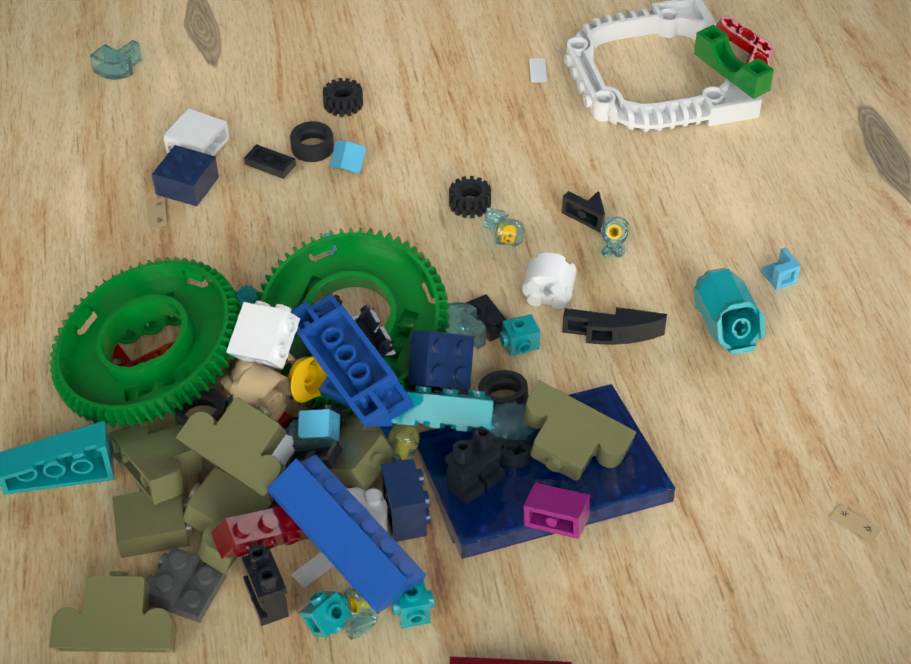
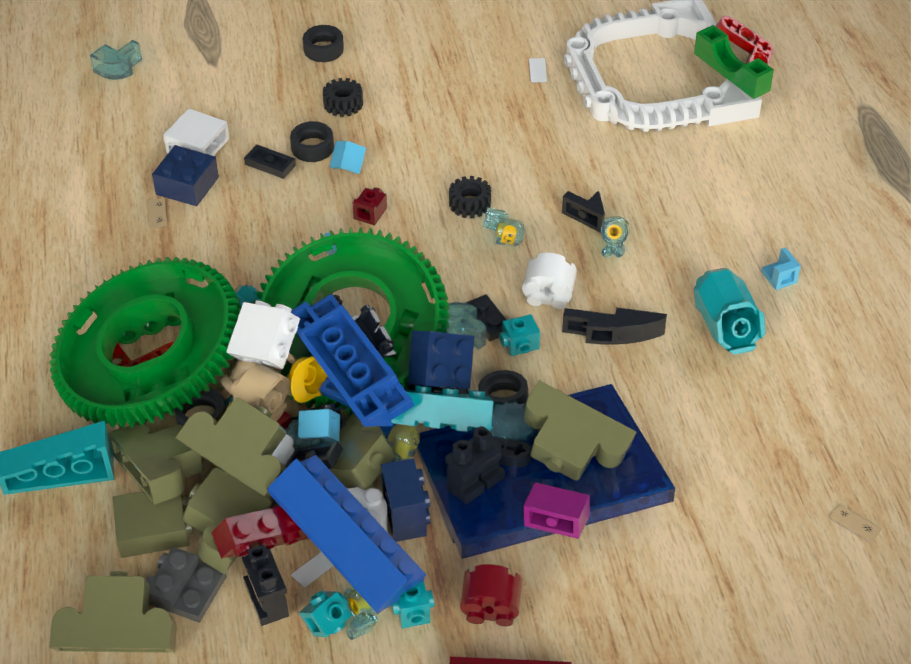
none -> black tyre [302,25,344,62]
none -> dark red brick [352,187,387,226]
none -> dark red brick [460,564,522,627]

